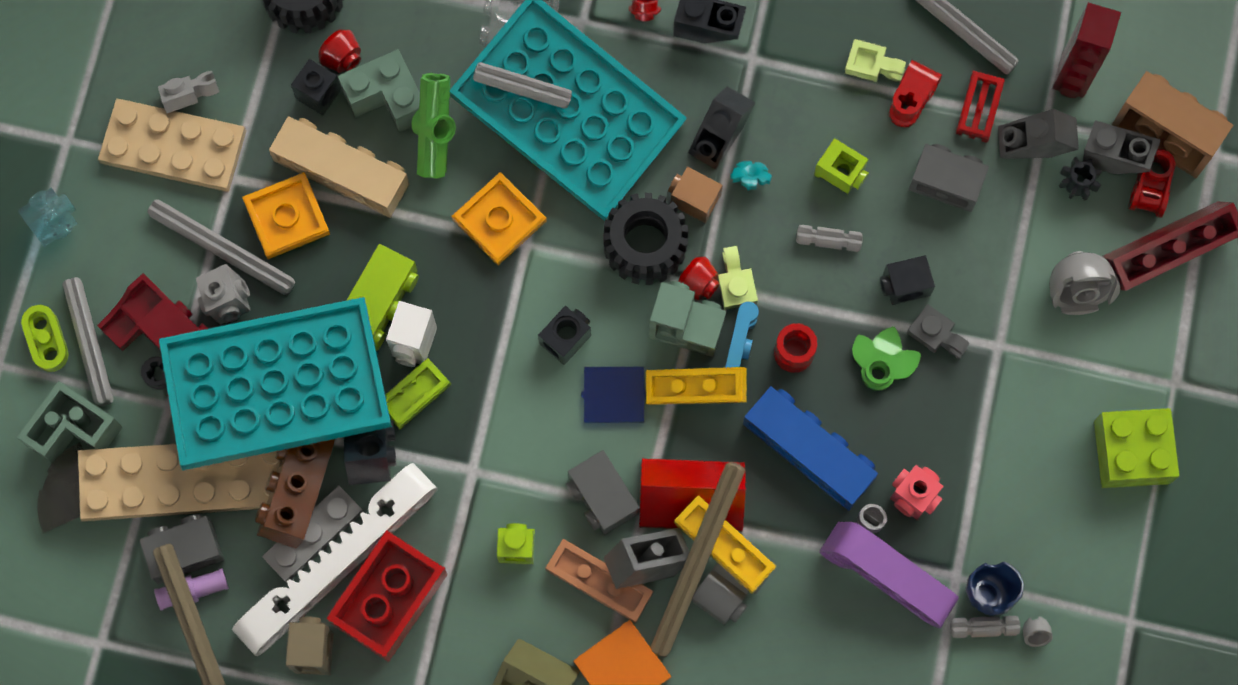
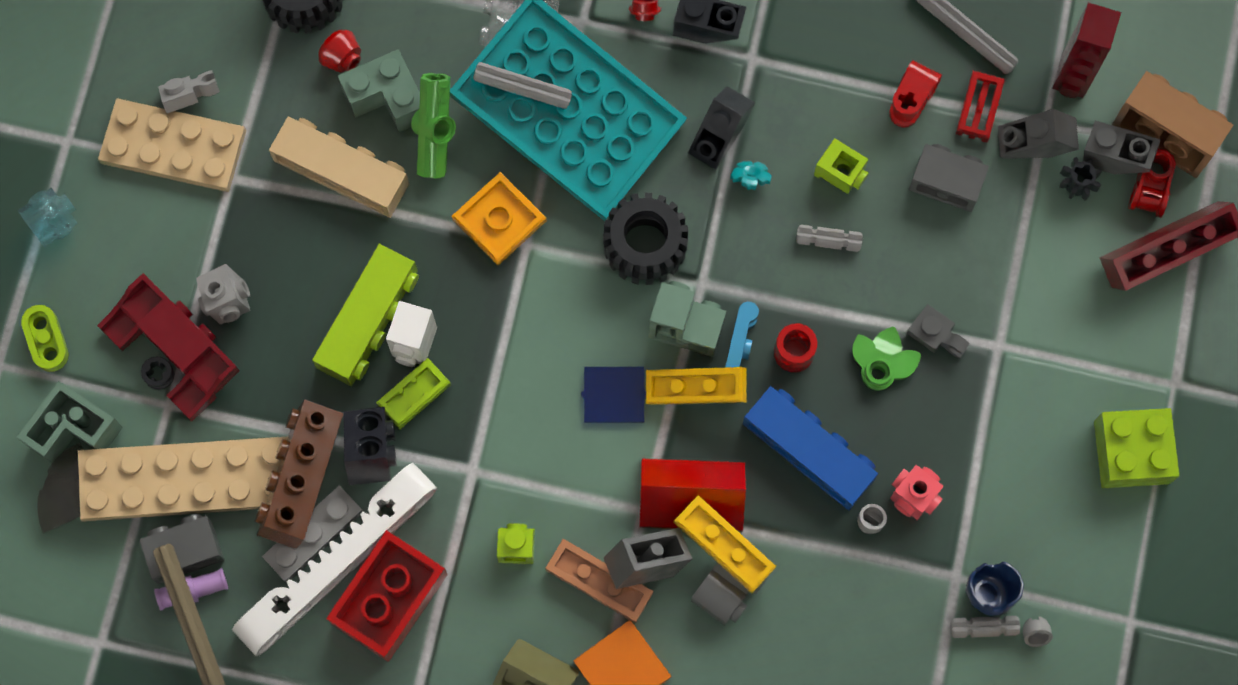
light grey axle [62,277,114,406] -> none
light grey axle [147,199,295,295] -> none
teal plate [159,297,392,471] -> none
light orange plate [242,172,330,259] -> none
dark tan brick [286,617,334,675] -> none
black brick [291,59,342,115] -> none
black brick [538,305,591,365] -> none
dark grey brick [566,450,640,535] -> none
dark tan axle [650,462,745,656] -> none
medium nougat brick [668,167,723,223] -> none
red cone [677,257,720,300] -> none
yellowish green plate [717,246,758,310] -> none
medium lavender beam [819,522,959,628] -> none
yellowish green plate [845,39,906,82] -> none
black brick [880,255,935,305] -> none
light grey cylinder [1049,251,1120,315] -> none

